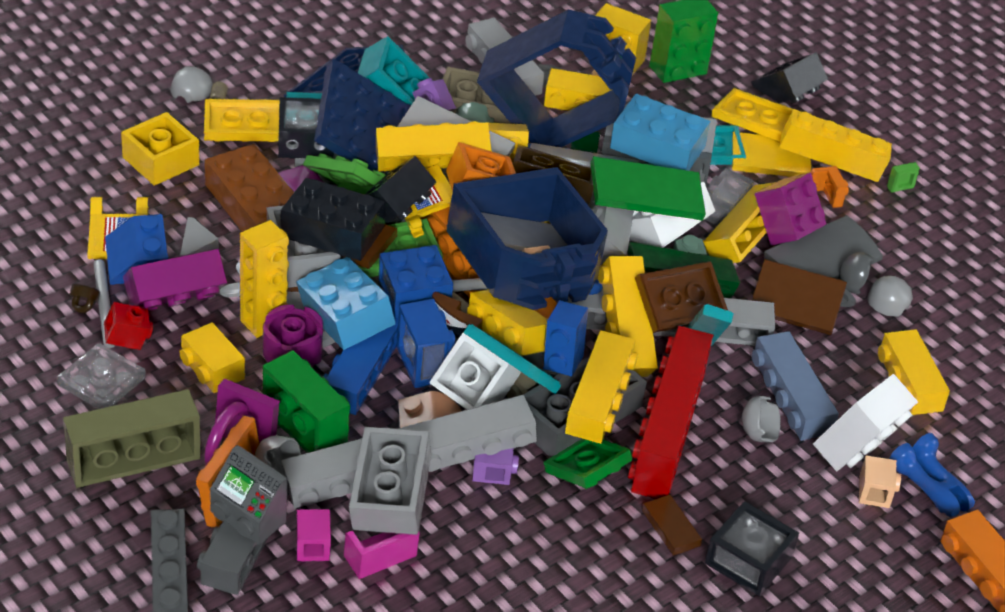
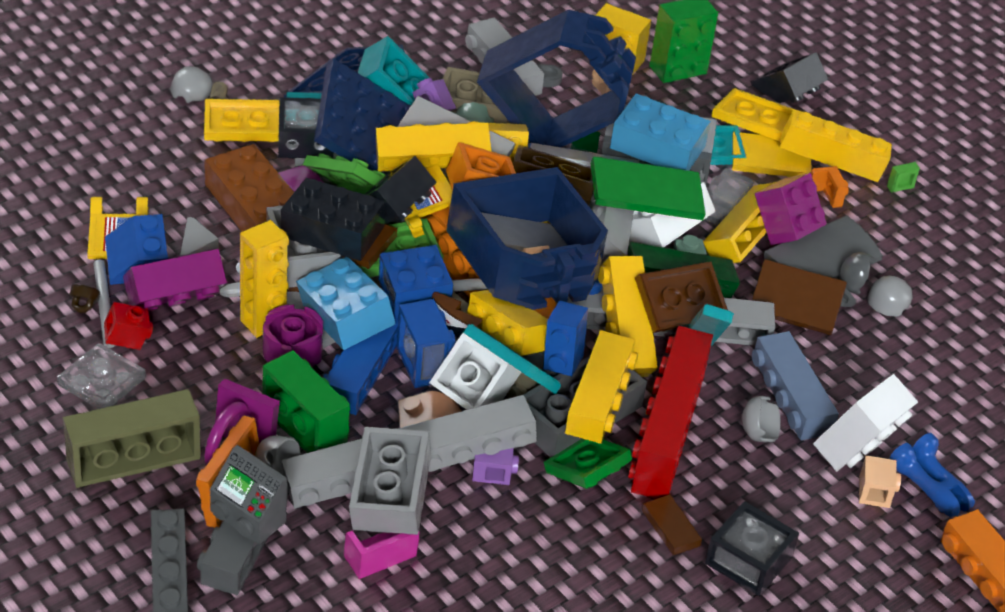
yellow brick [121,112,199,186] -> none
yellow brick [179,322,245,393] -> none
dark pink brick [296,509,331,561] -> none
yellow brick [544,68,611,111] -> none
yellow brick [878,329,950,415] -> none

